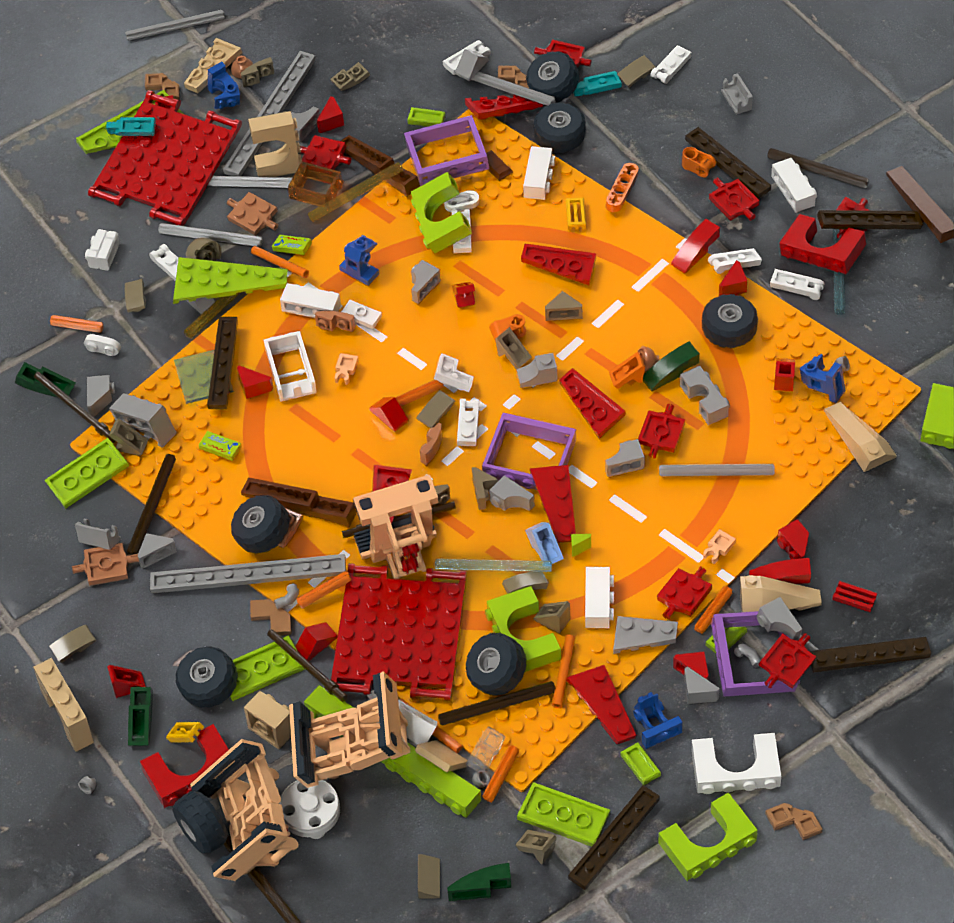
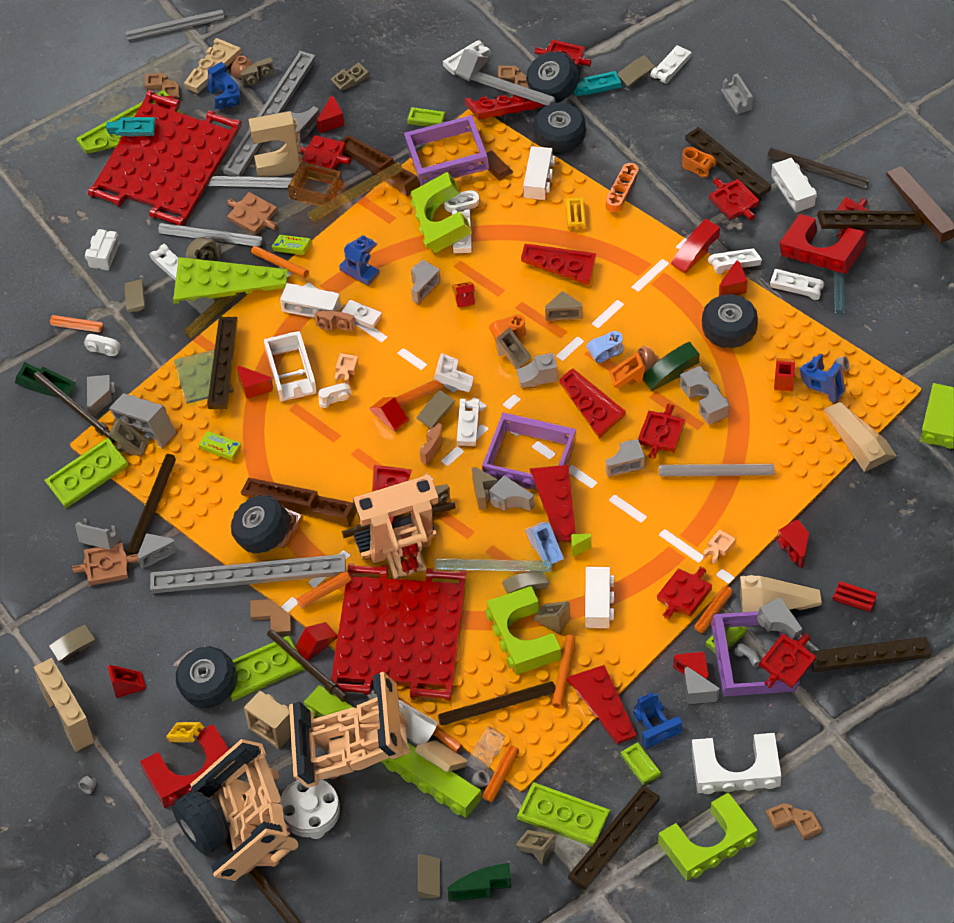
dark green slope [128,687,153,746] -> none
light grey arm [274,583,299,609] -> none
black wheel [465,633,526,696] -> none
light grey wing [613,616,678,654] -> none
red slope [749,558,811,584] -> none
none -> white plate [319,383,352,408]
none -> light blue piece [586,331,623,363]

